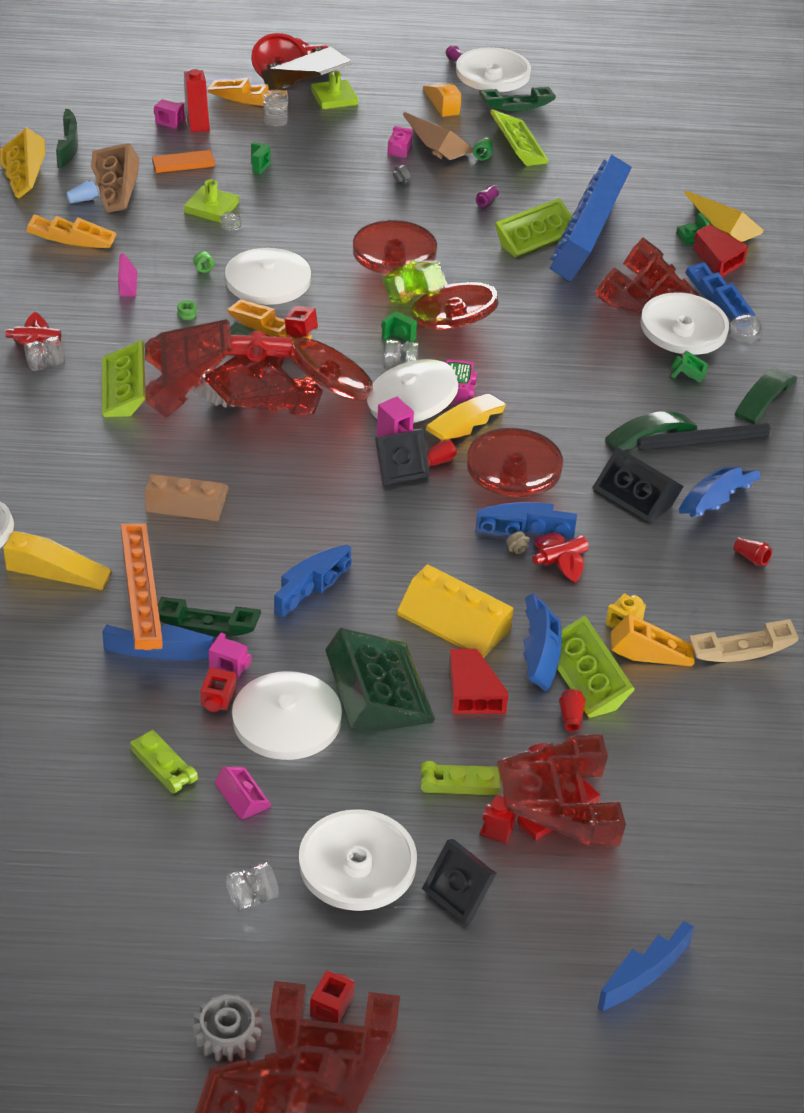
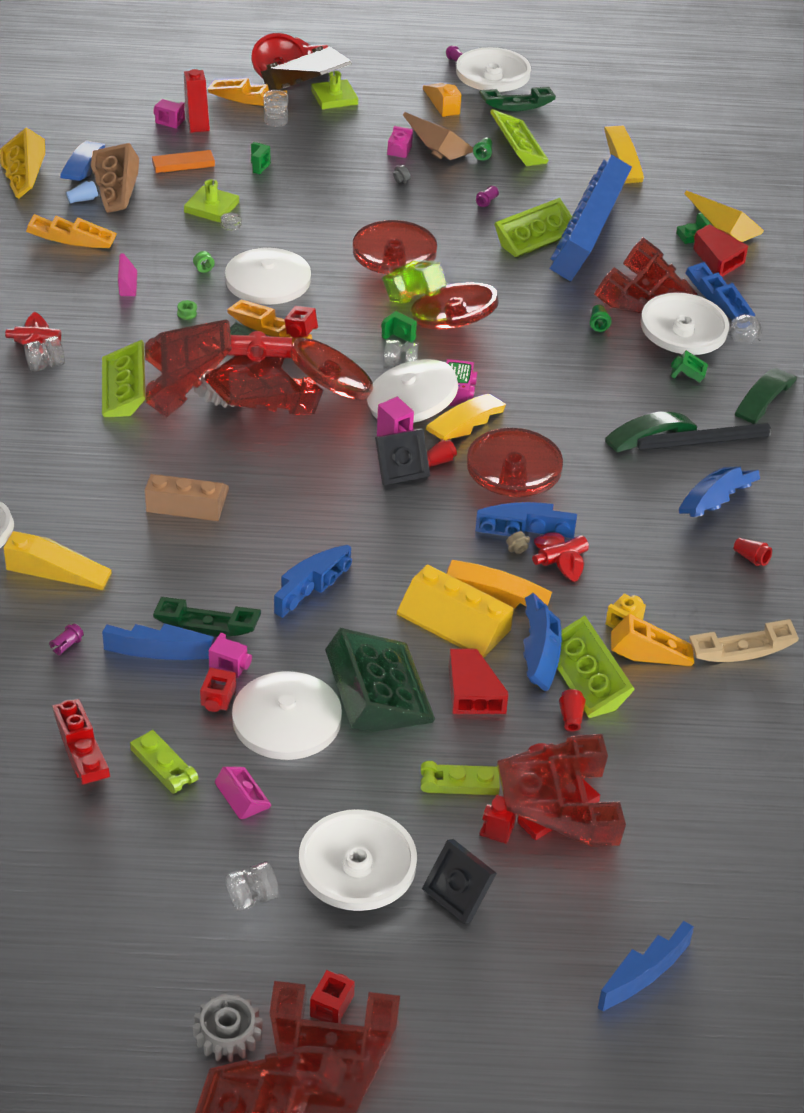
dark green slope [56,108,78,168] -> none
orange plate [121,524,162,650] -> none
black slope [592,447,684,523] -> none
none -> magenta pin [49,623,84,655]
none -> red slope [52,699,110,785]
none -> blue slope [60,141,105,181]
none -> light orange slope [446,560,552,609]
none -> green cone [590,305,611,332]
none -> yellow slope [604,125,644,184]

